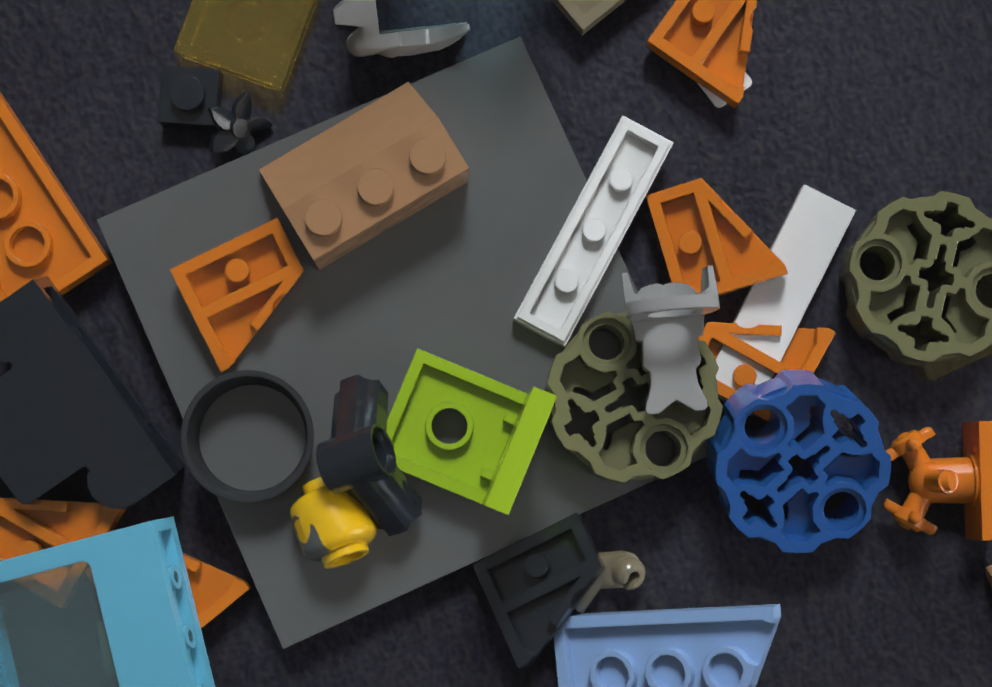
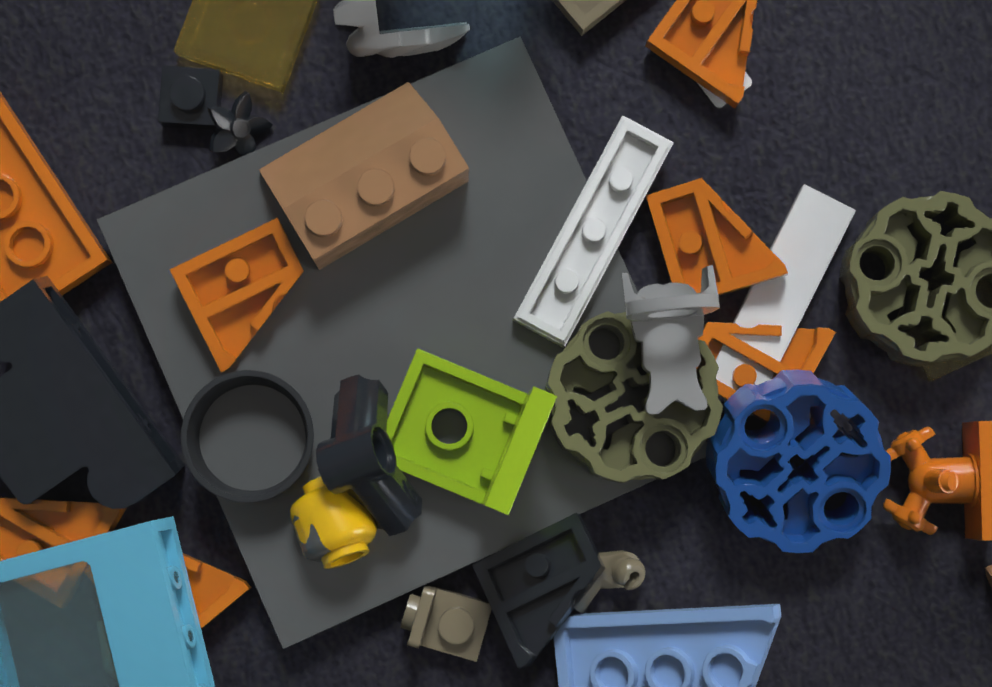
none -> dark tan bracket [400,584,492,662]

